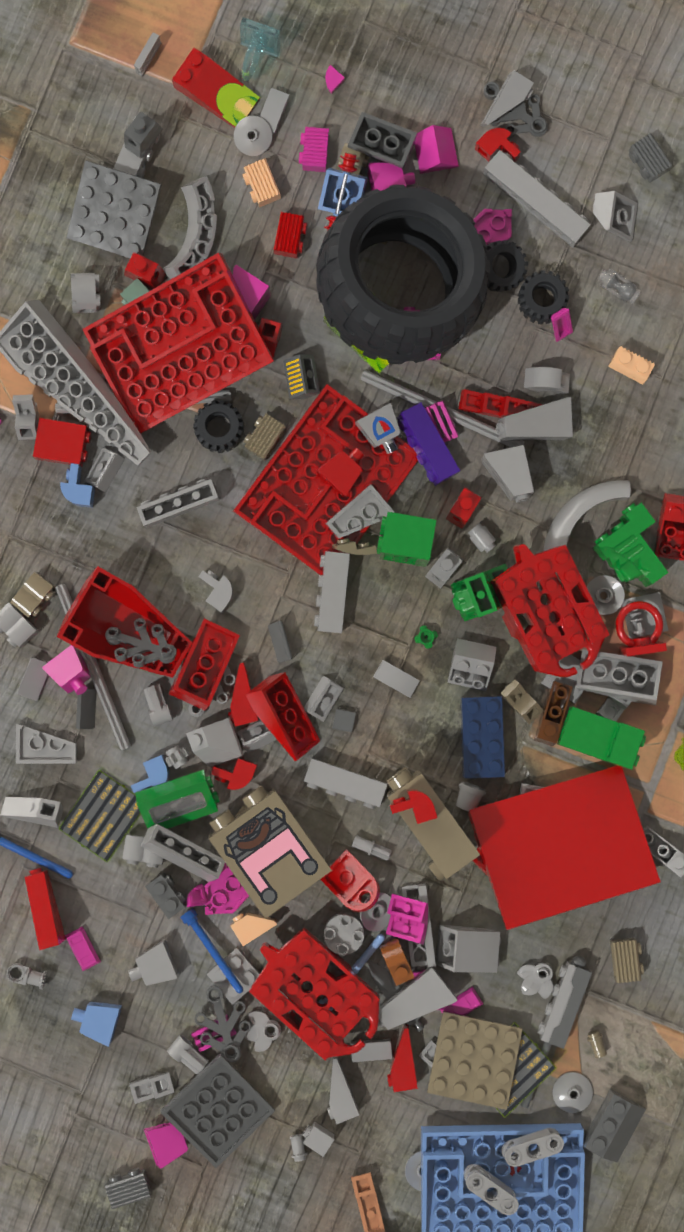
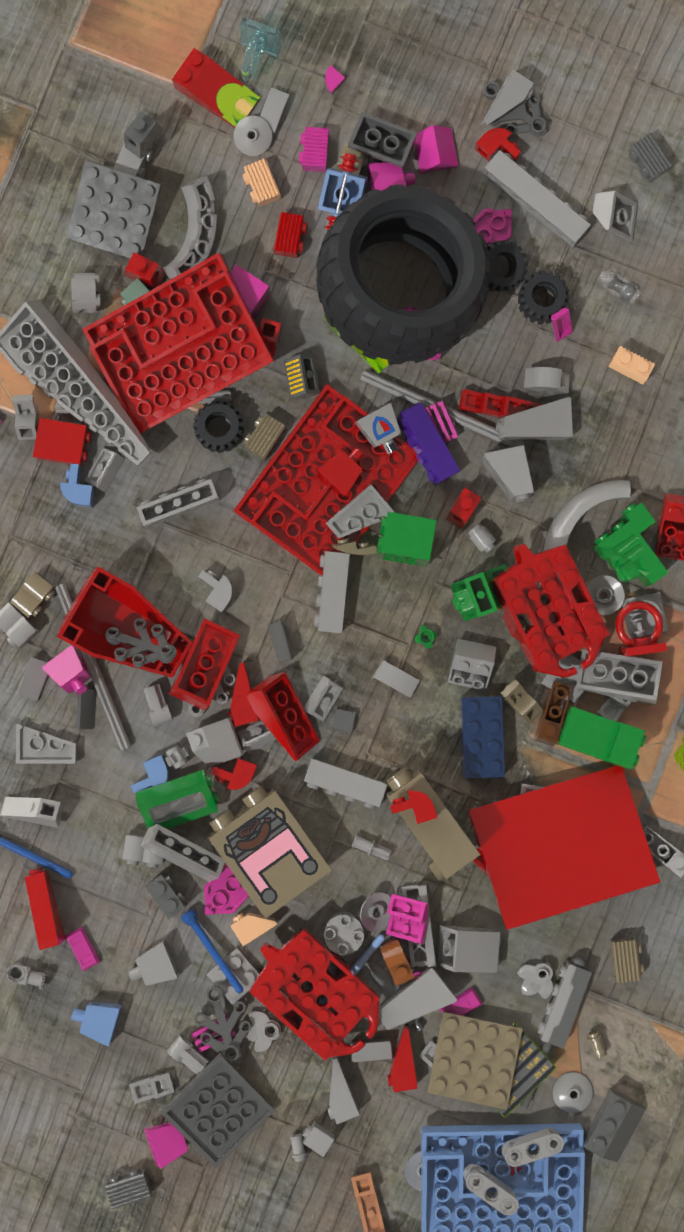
piece [58,769,141,862] -> none
light grey tile [134,32,161,76] -> none
dark pink tile [187,884,208,907] -> none
red tile [320,849,380,912] -> none
light grey torso [425,547,464,589] -> none
light grey piece [456,782,486,811] -> none

